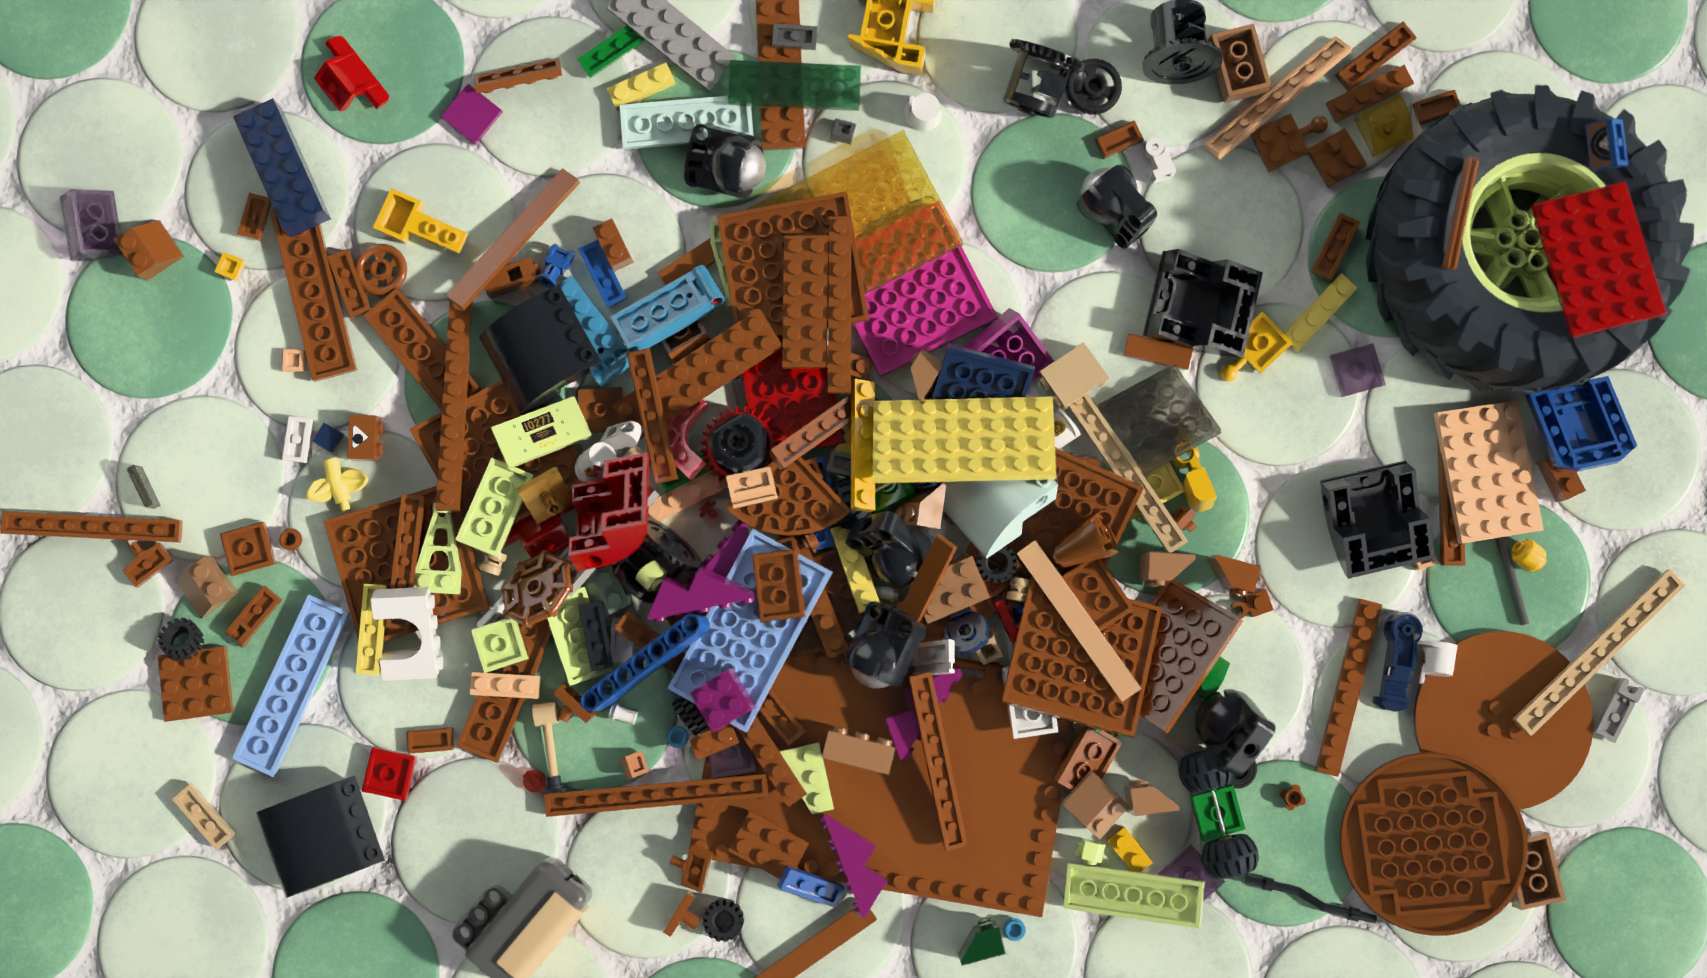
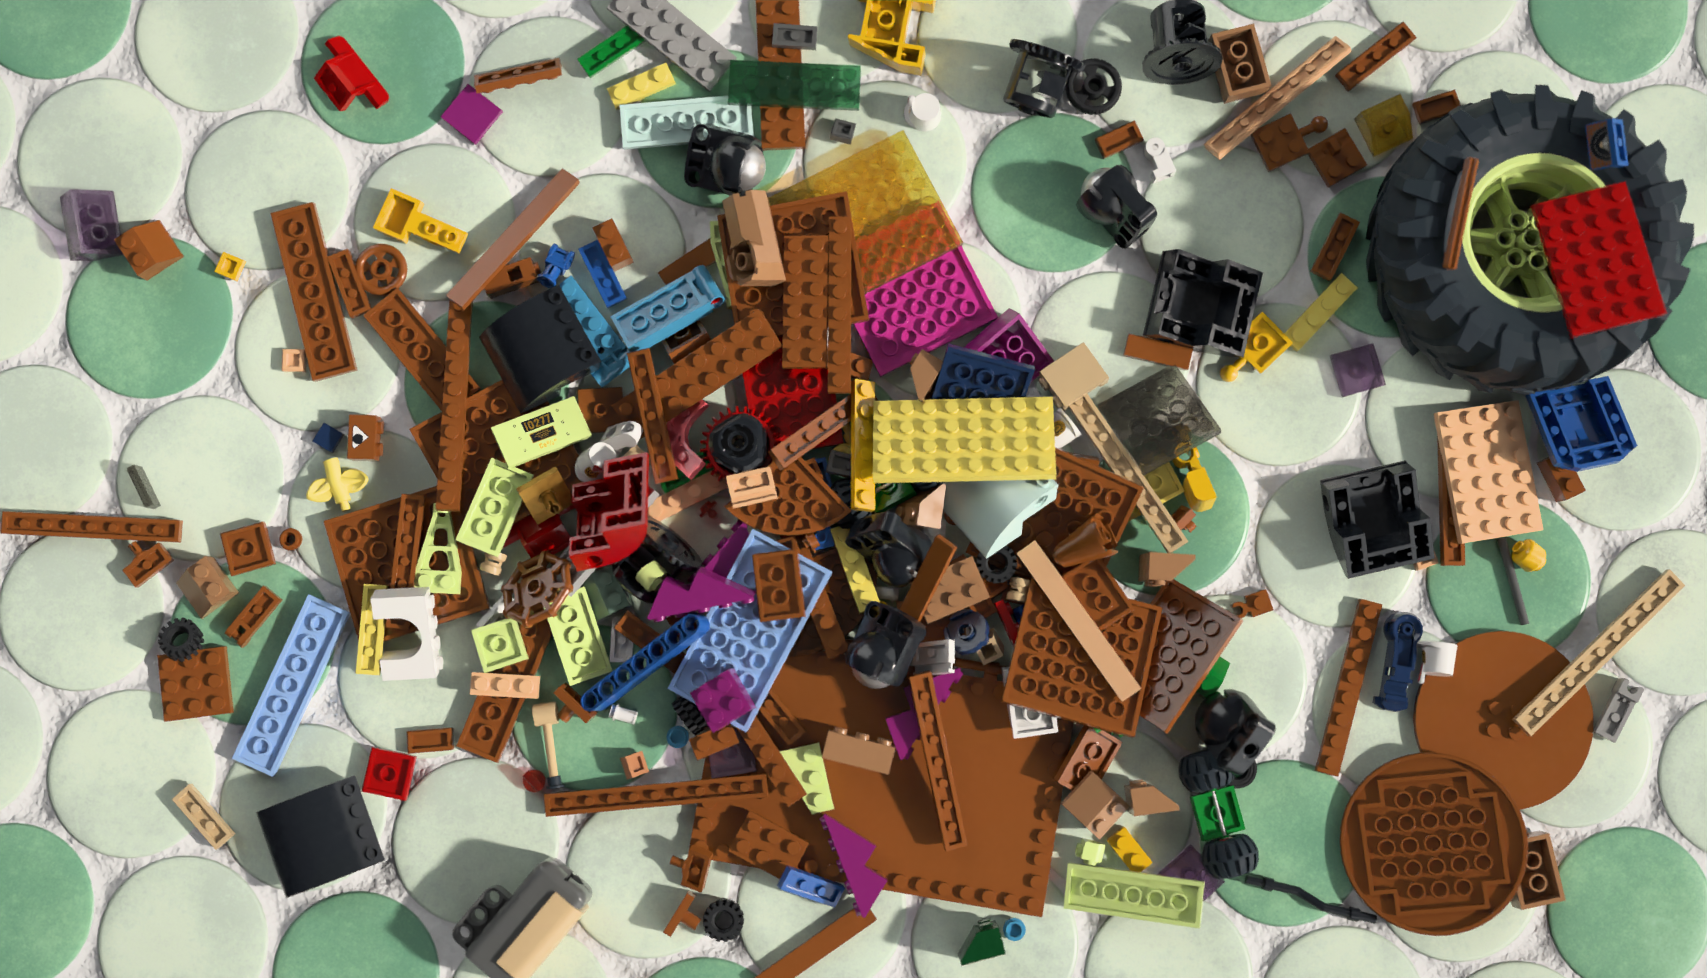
dark blue brick [233,98,331,237] -> none
dark orange plate [237,192,272,241] -> none
white plate [282,416,313,463] -> none
black plate [578,600,614,672] -> none
dark orange slope [1208,555,1261,597] -> none
dark orange plate [1280,784,1306,811] -> none
dark orange plate [1326,64,1414,123] -> none
none -> medium nougat brick [722,190,786,286]

